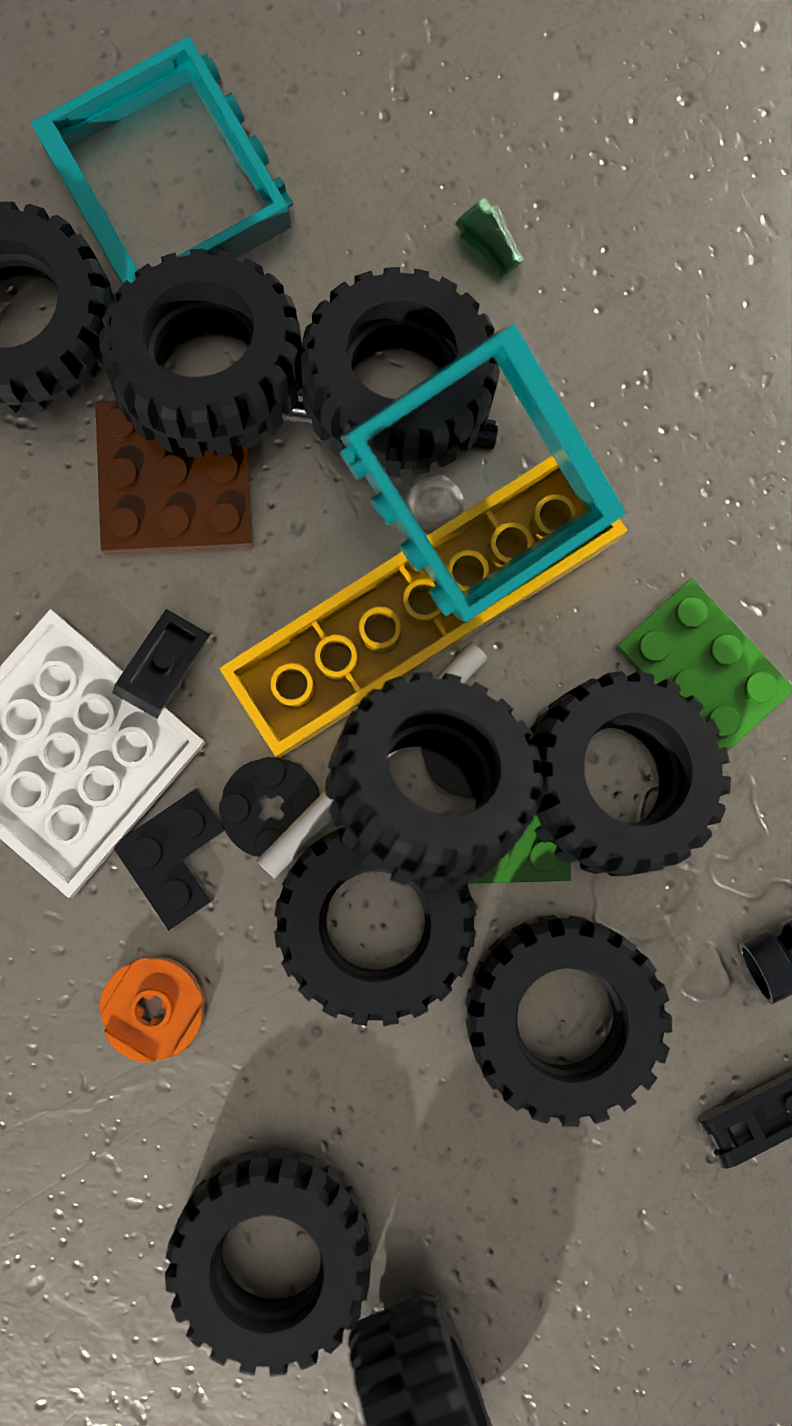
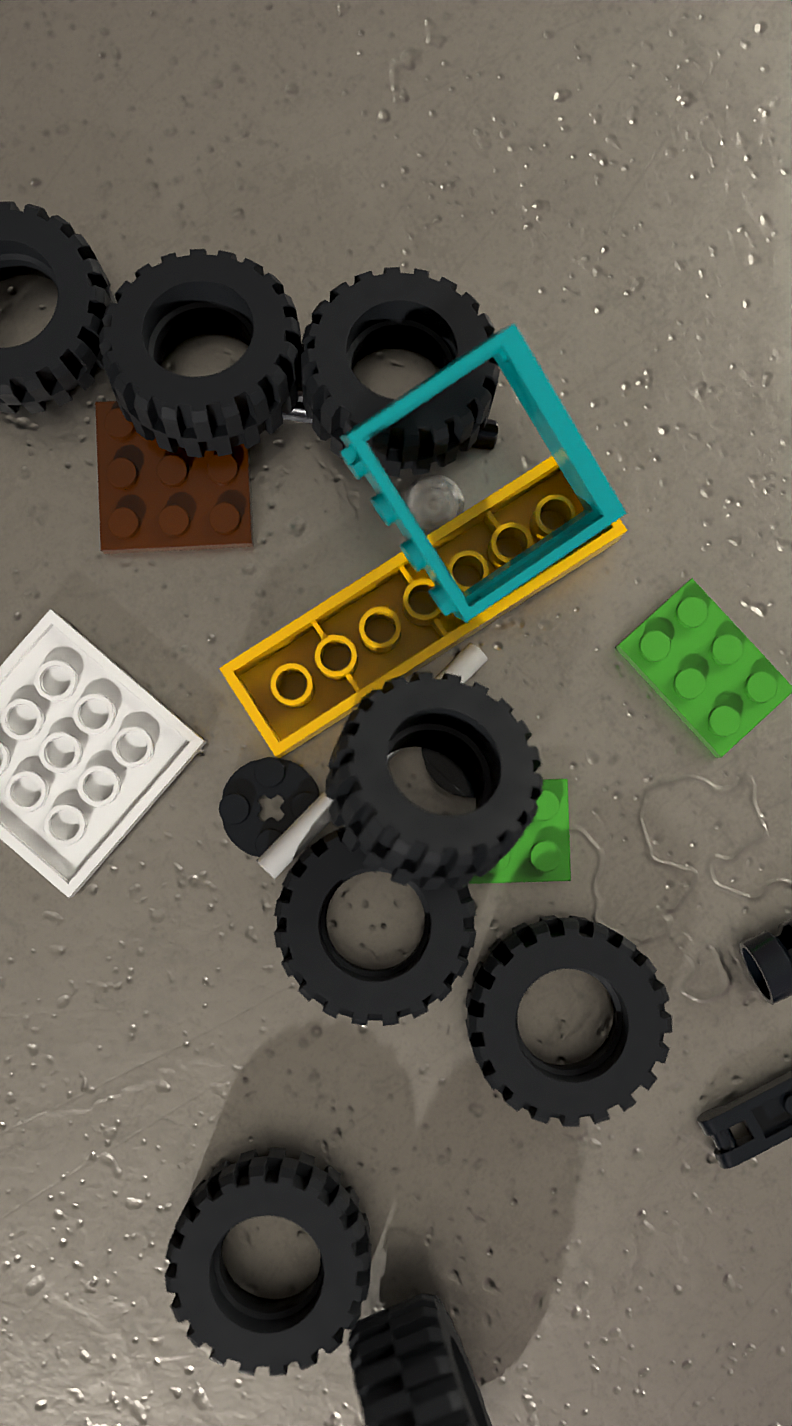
teal window [30,36,294,284] -> none
orange plate [99,956,205,1062] -> none
black plate [112,609,210,719] -> none
black plate [113,788,225,931] -> none
clear green cone [455,198,524,278] -> none
black tyre [527,671,731,876] -> none

